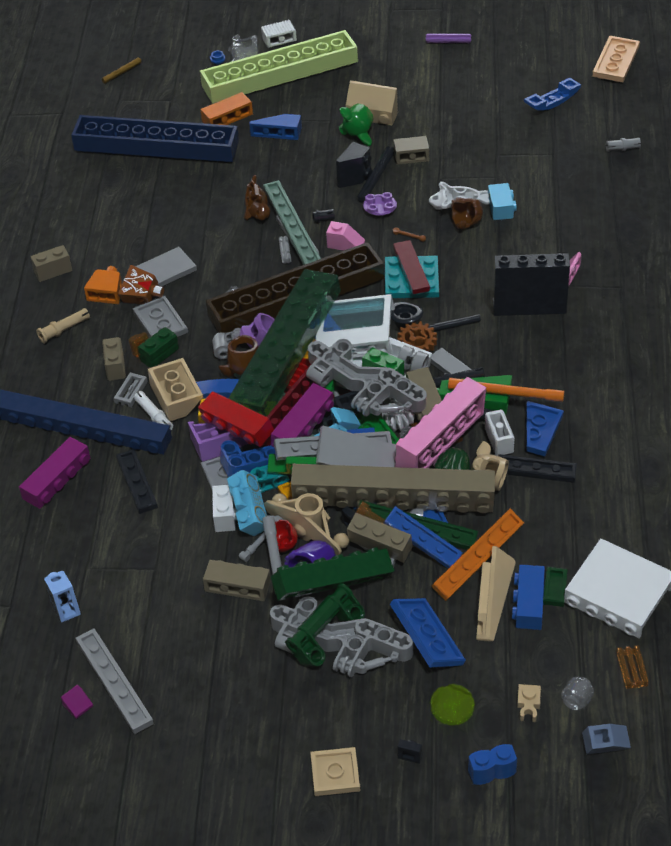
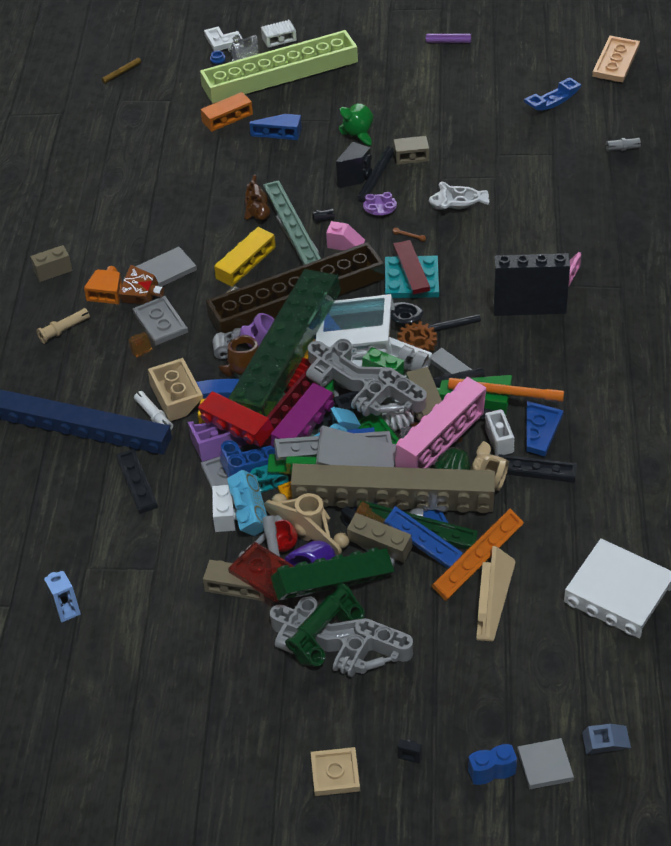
magenta brick [19,437,91,509] -> none
magenta slope [61,685,93,719] -> none
dark blue brick [71,115,239,162] -> none
light grey plate [76,628,154,734] -> none
dark tan brick [102,337,126,381] -> none
light grey tile [114,372,148,408] -> none
dark green brick [138,327,179,368] -> none
light grey axle [279,236,291,264] -> none
tan slope [346,81,398,125] -> none
blue tile [390,598,466,667] -> none
clear neon green tile [431,684,475,725] -> none
reddish brown hair [451,197,484,229] -> none
medium azure brick [488,183,517,220] -> none
blue brick [512,565,545,630] -> none
tan plate [518,684,541,722] -> none
dark green tile [543,567,568,607] -> none
clear head [561,677,594,710] -> none
clear orange tile [617,645,649,689] -> none
none -> white plate [204,26,243,51]
none -> yellow brick [214,227,276,287]
none -> clear red tile [228,542,294,603]
none -> light grey tile [517,738,574,789]

